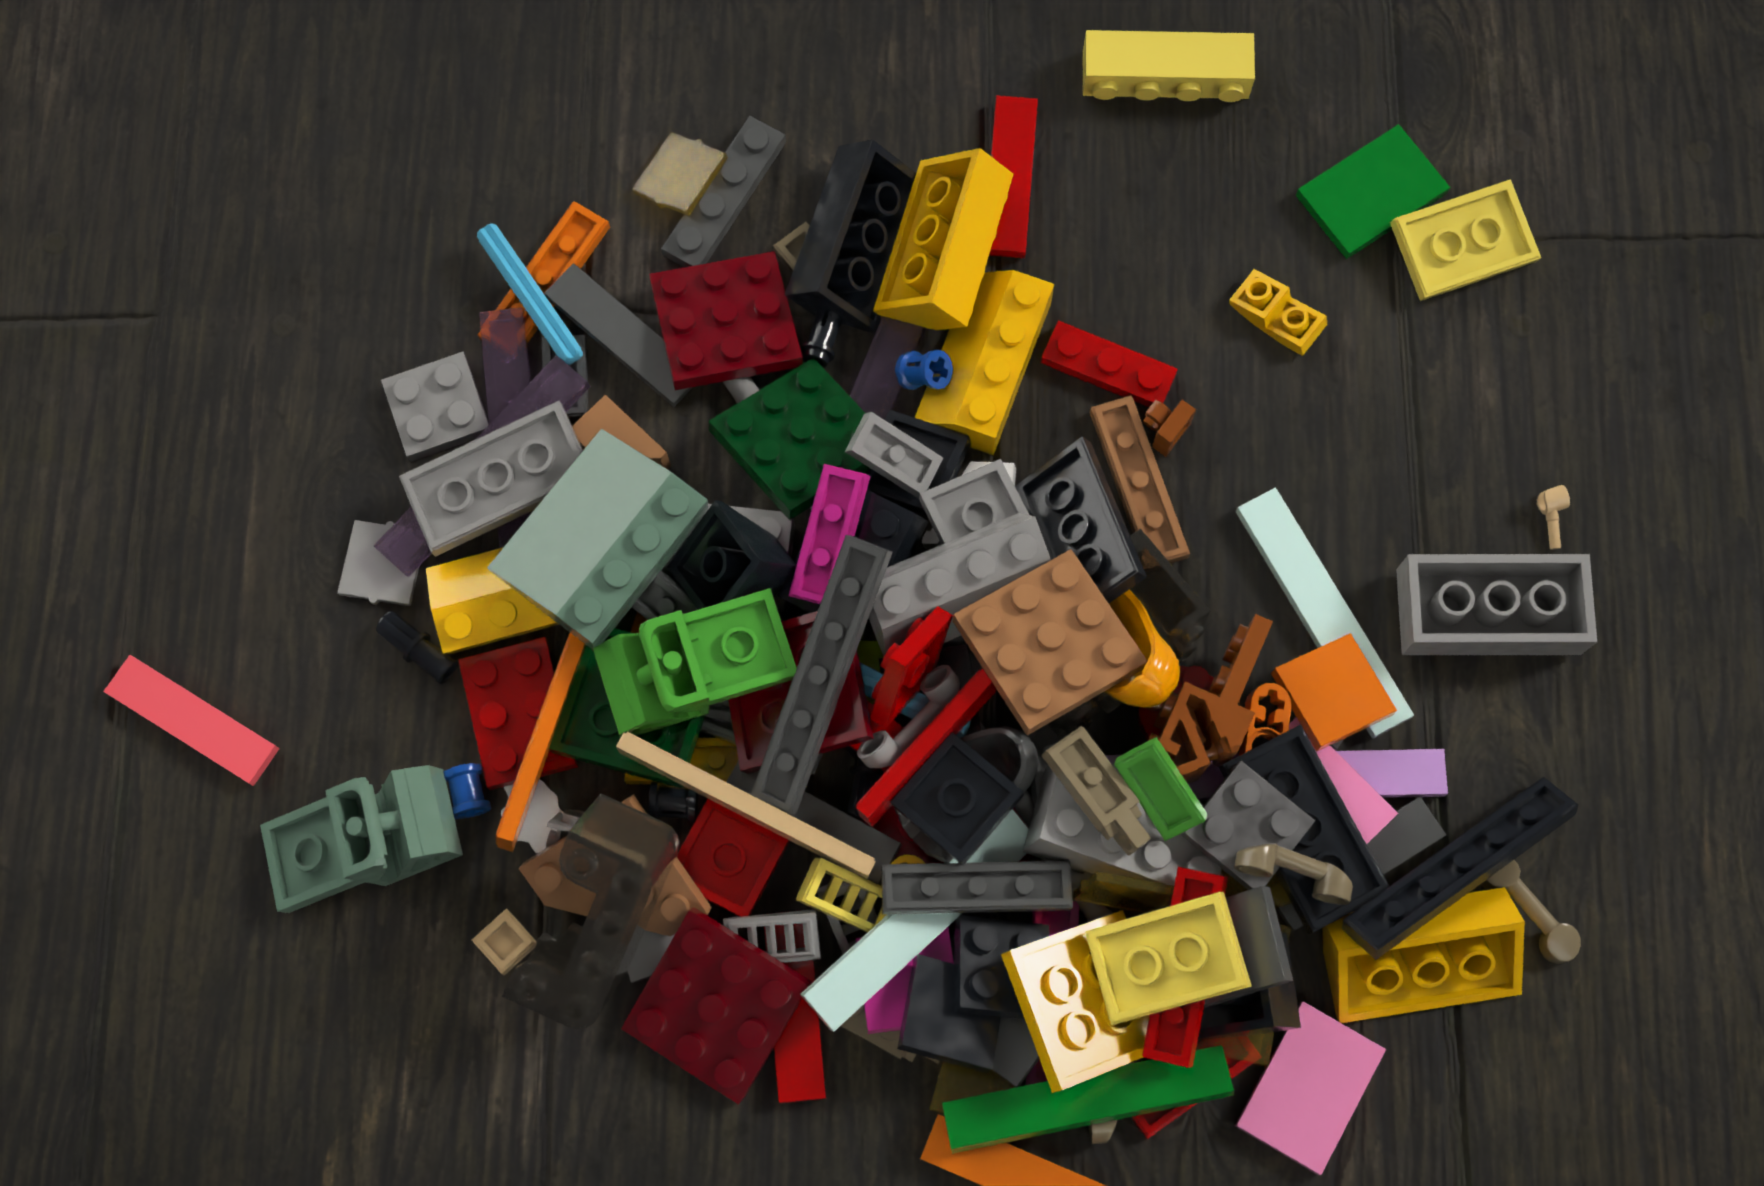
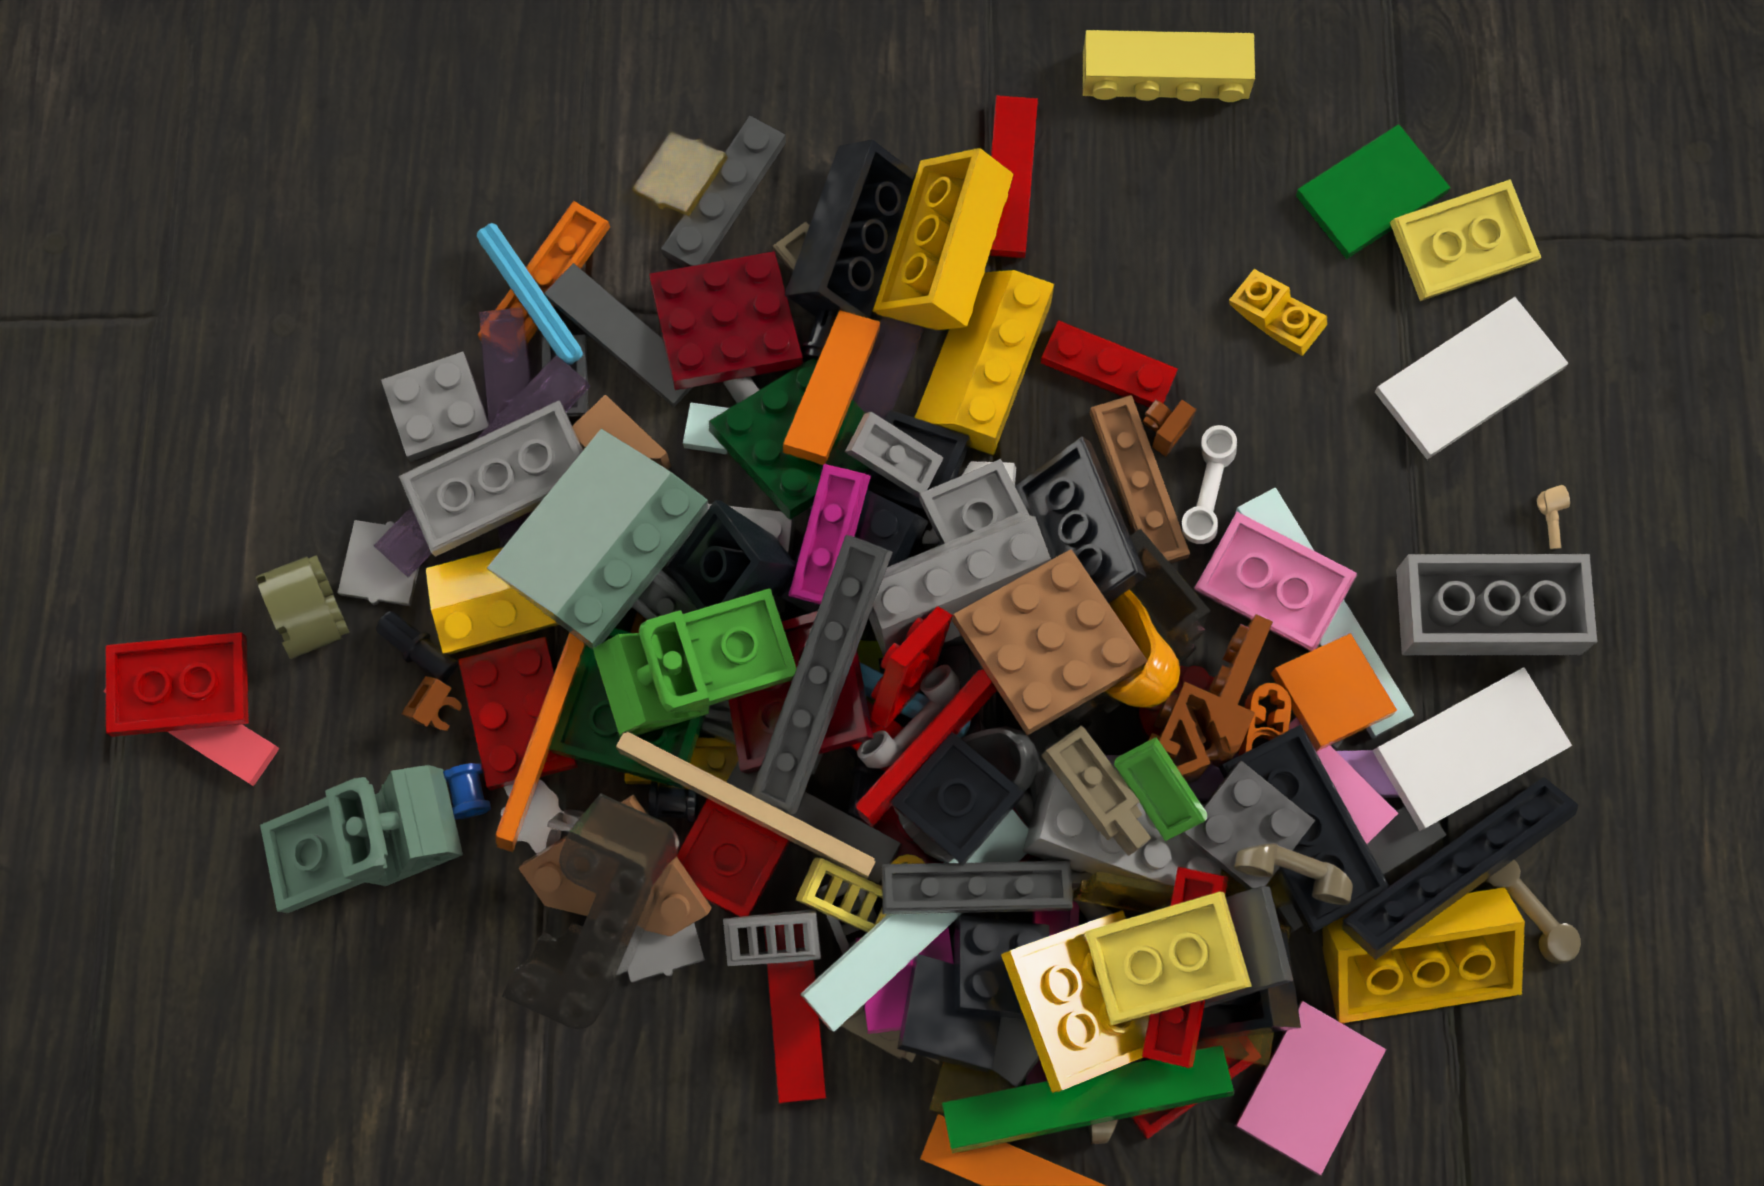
tan tile [472,908,539,975] -> none
dark red plate [621,907,812,1105] -> none
blue bush [895,350,953,390] -> none
none -> red plate [106,632,249,737]
none -> olive brick [255,555,350,659]
none -> dark orange tile [401,676,462,730]
none -> light aqua tile [683,403,729,454]
none -> orange tile [783,310,881,465]
none -> white bar [1182,425,1237,544]
none -> bright pink tile [1194,512,1357,652]
none -> white tile [1372,667,1572,831]
none -> white tile [1375,297,1568,460]

